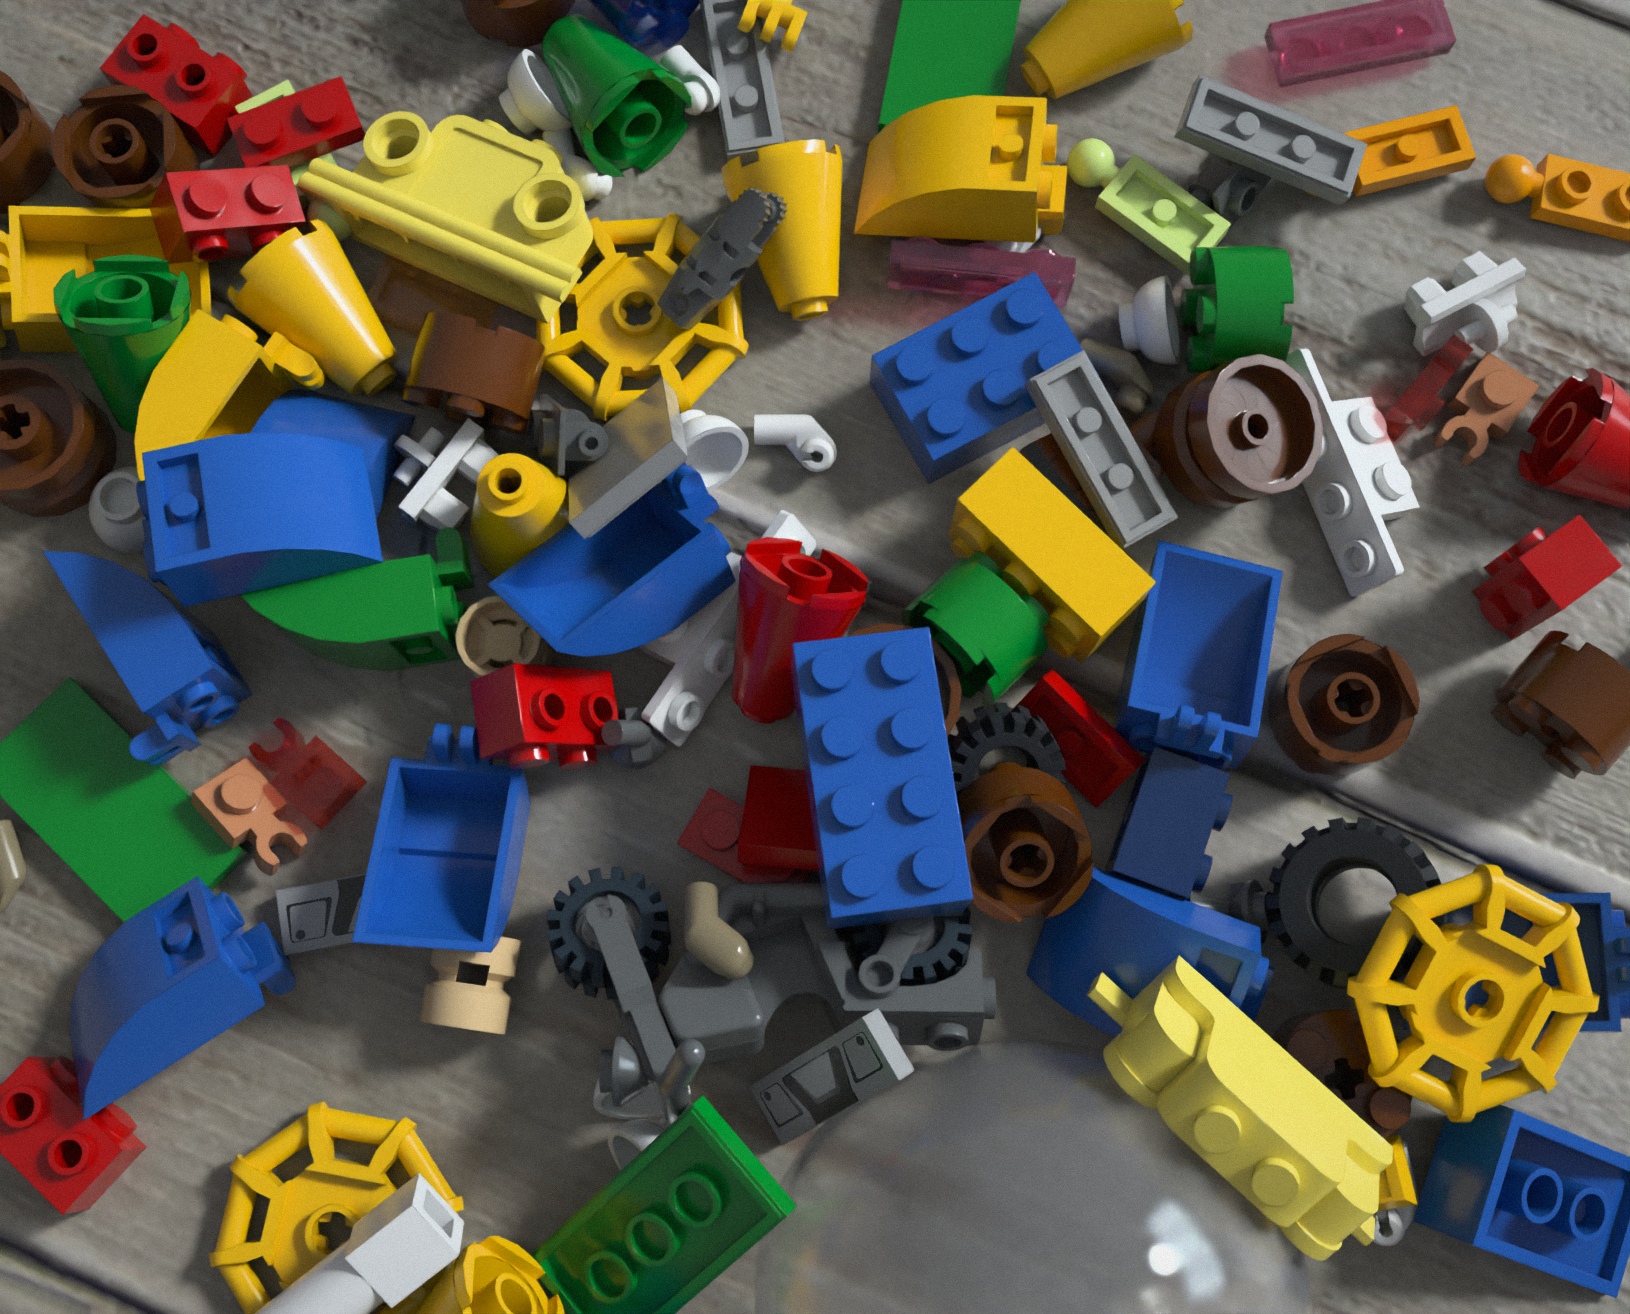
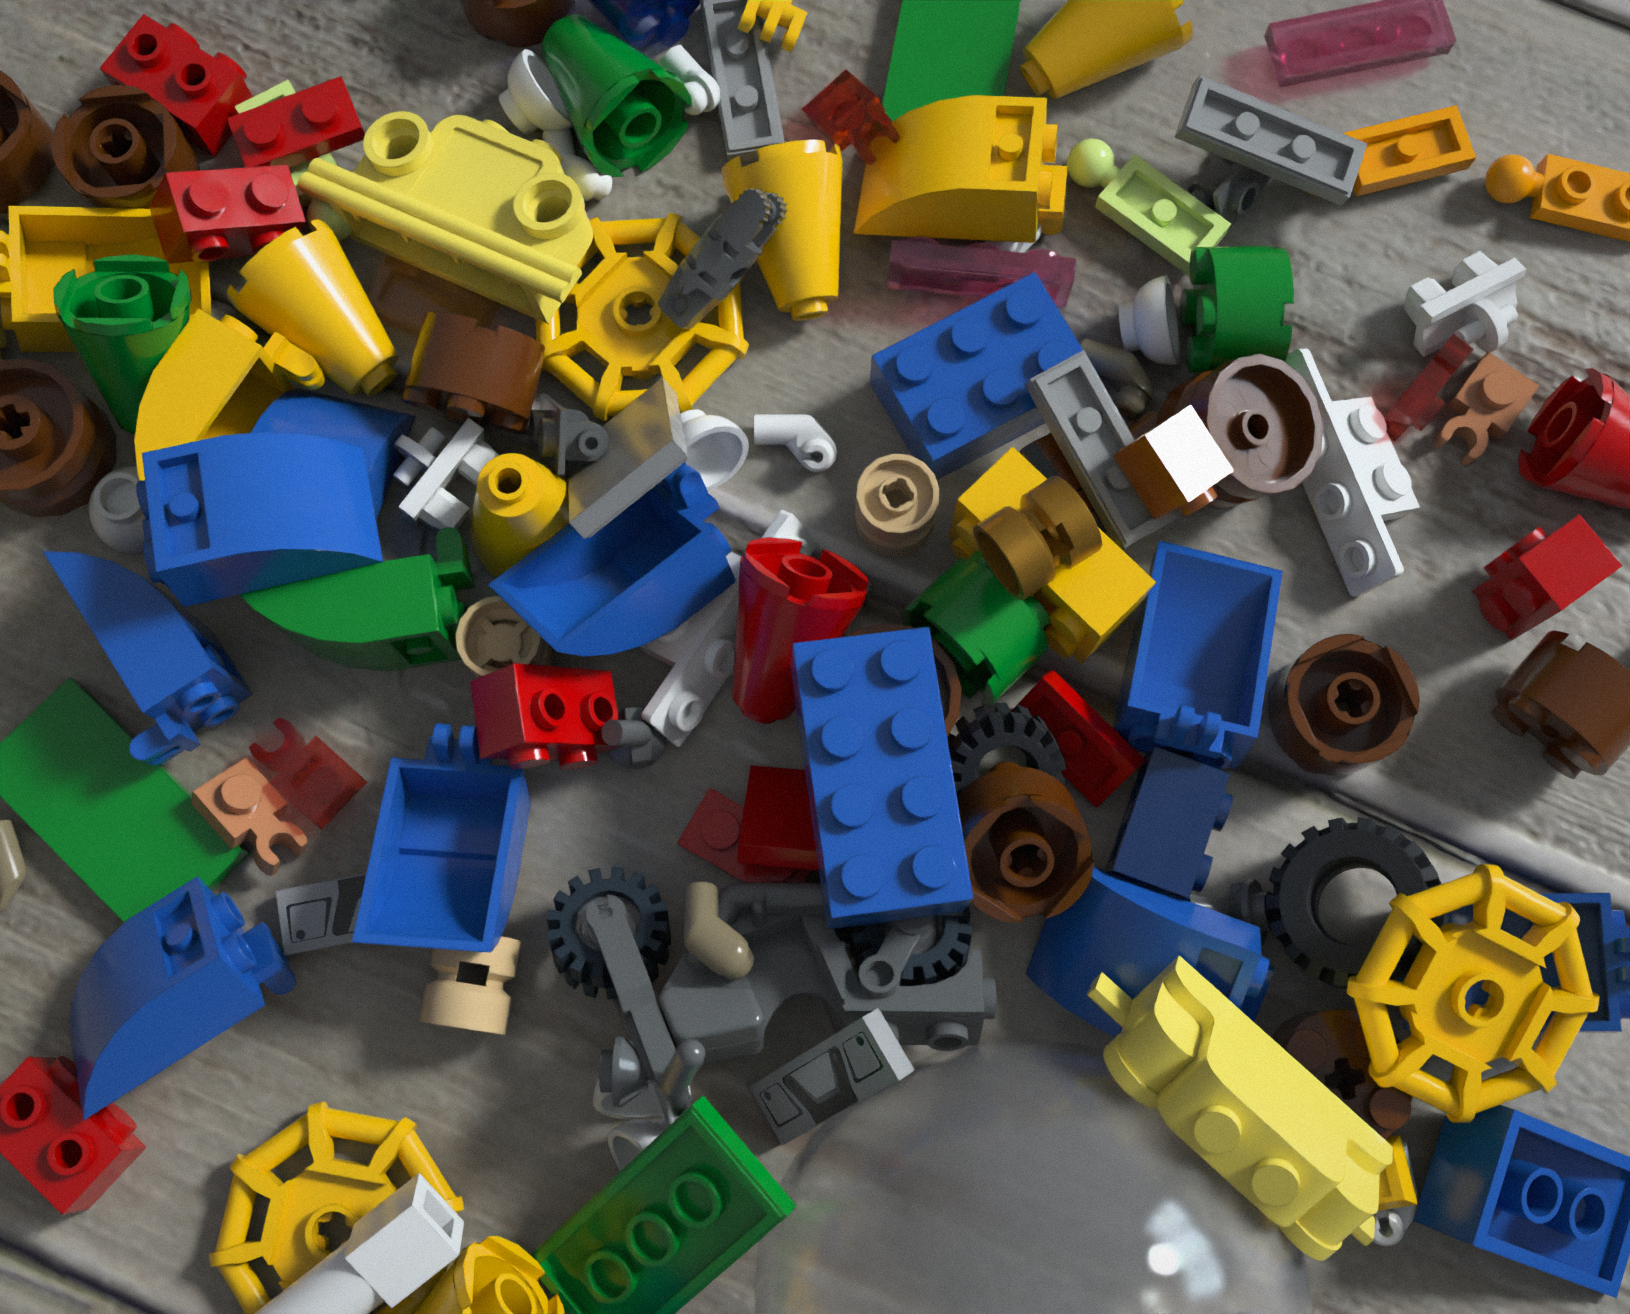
none -> clear red plate [802,69,901,165]
none -> tan wheel [854,454,940,558]
none -> pearl gold wheel [973,476,1102,600]
none -> brick [1113,405,1234,520]

